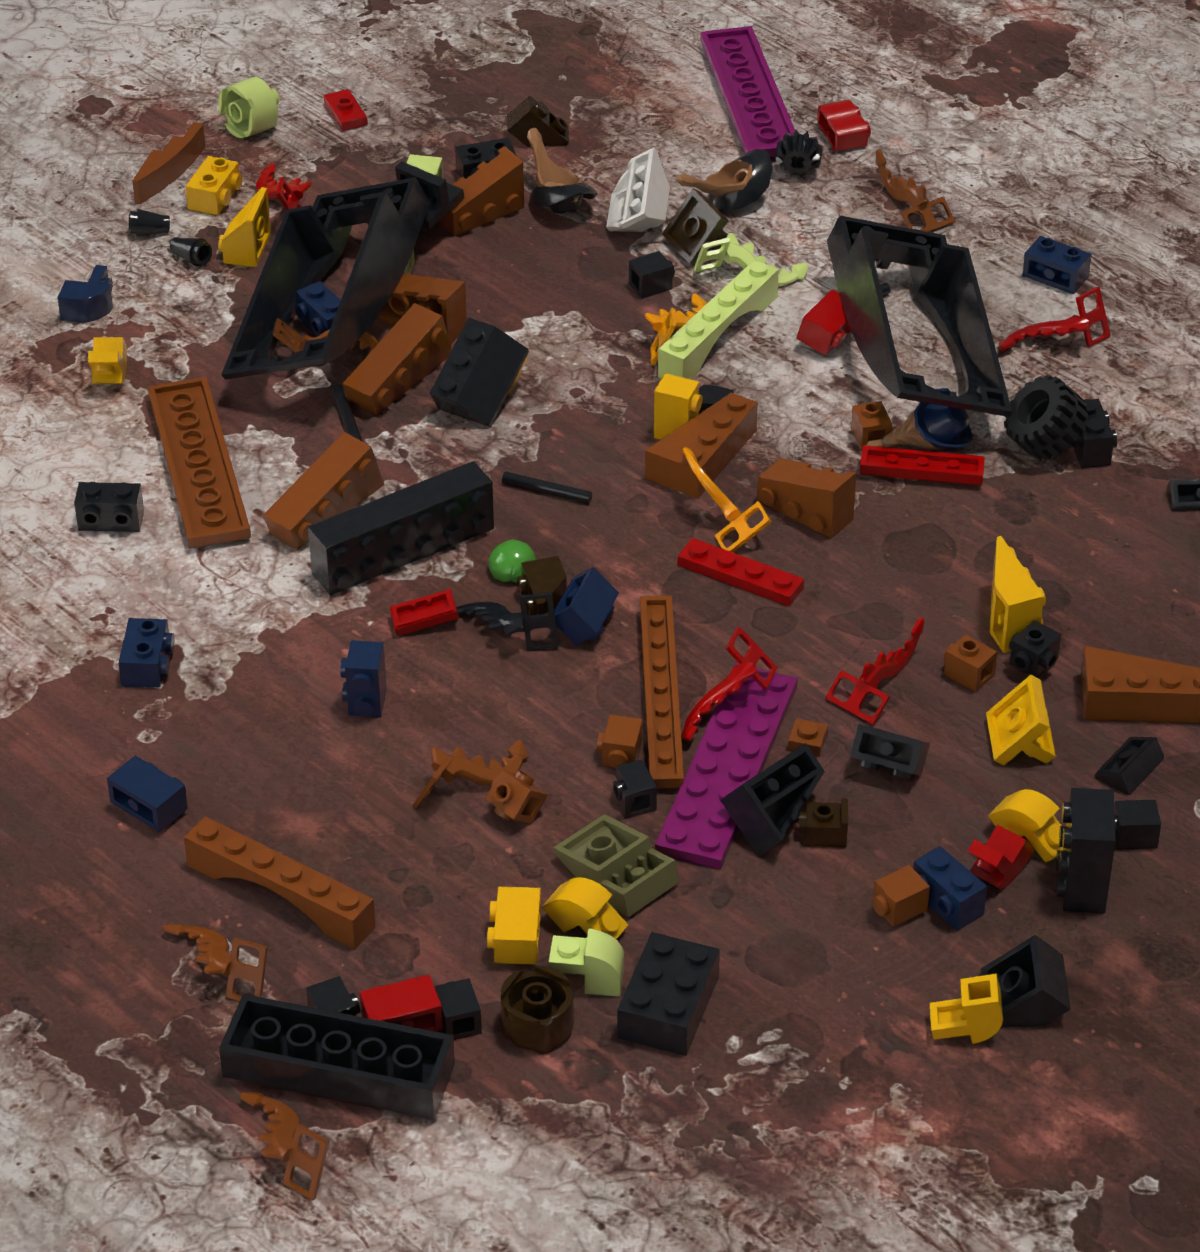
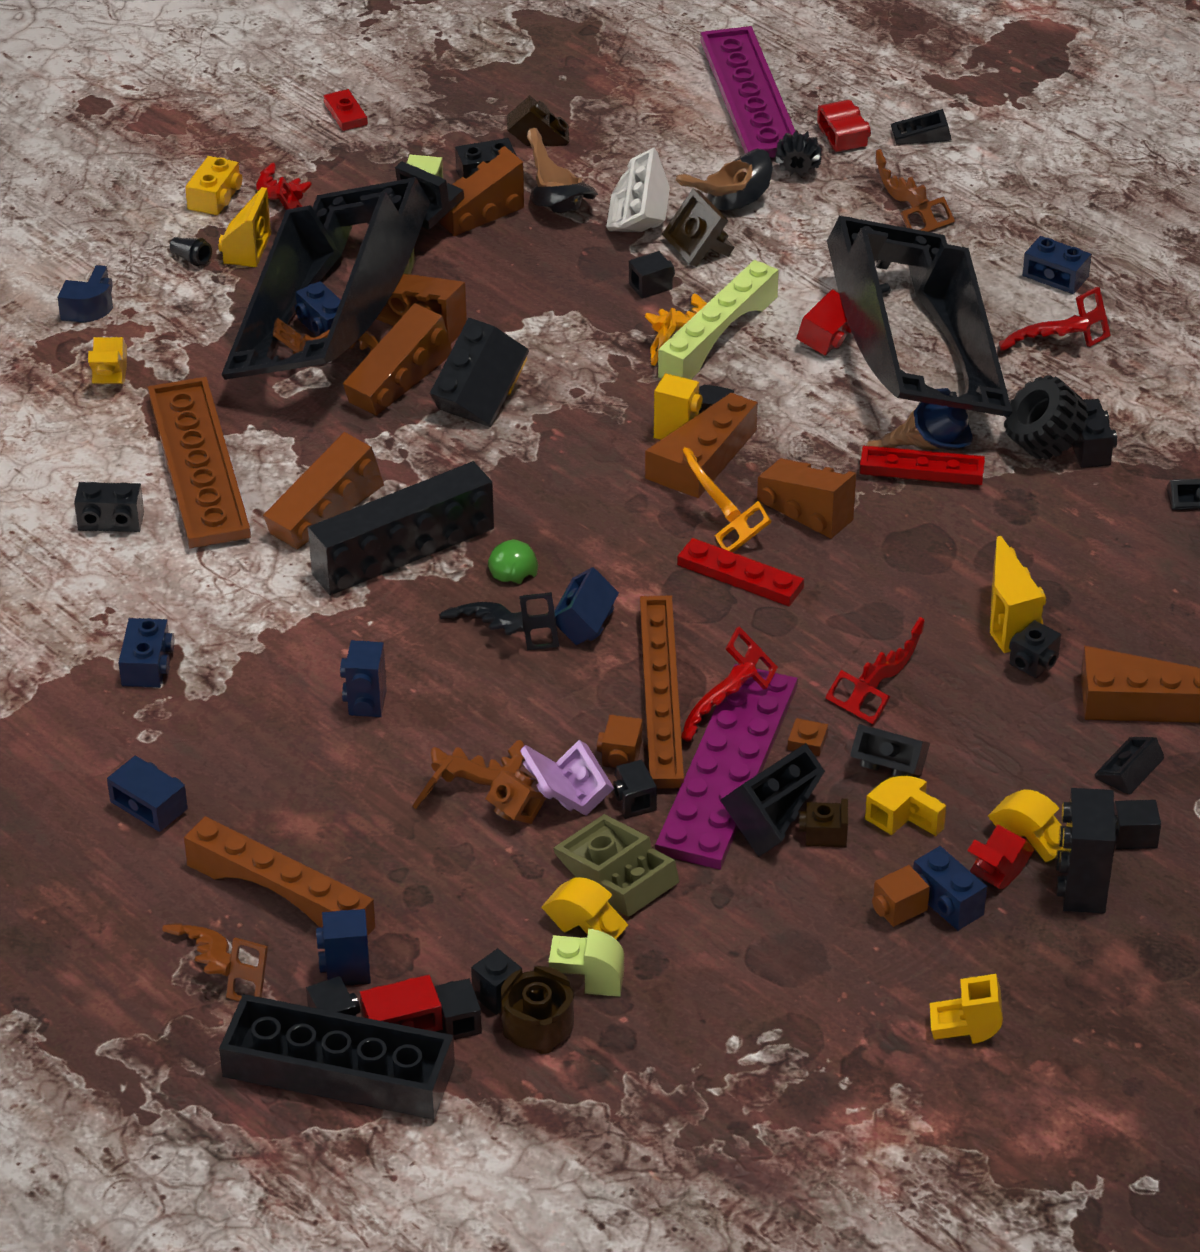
black cone [128,209,170,237] -> none
dark orange slope [132,122,206,204] -> none
yellowish green brick [218,76,280,139] -> none
dark orange piece [240,1092,330,1201] -> none
black bar [331,384,363,442] -> none
red plate [389,589,459,637] -> none
yellow brick [487,887,541,965] -> none
black bar [502,471,592,504] -> none
dark brown slope [517,556,567,615] -> none
black brick [617,932,720,1056] -> none
yellowish green piece [693,233,808,287] -> none
dark orange brick [851,401,892,451] -> none
dark orange brick [944,634,997,692] -> none
black slope [981,935,1071,1027] -> none
yellow bracket [986,675,1056,766] -> none
none -> dark blue brick [316,909,371,986]
none -> black brick [471,948,522,1015]
none -> lavender bracket [520,740,615,816]
none -> yellow brick [865,776,946,836]
none -> black slope [891,109,952,145]

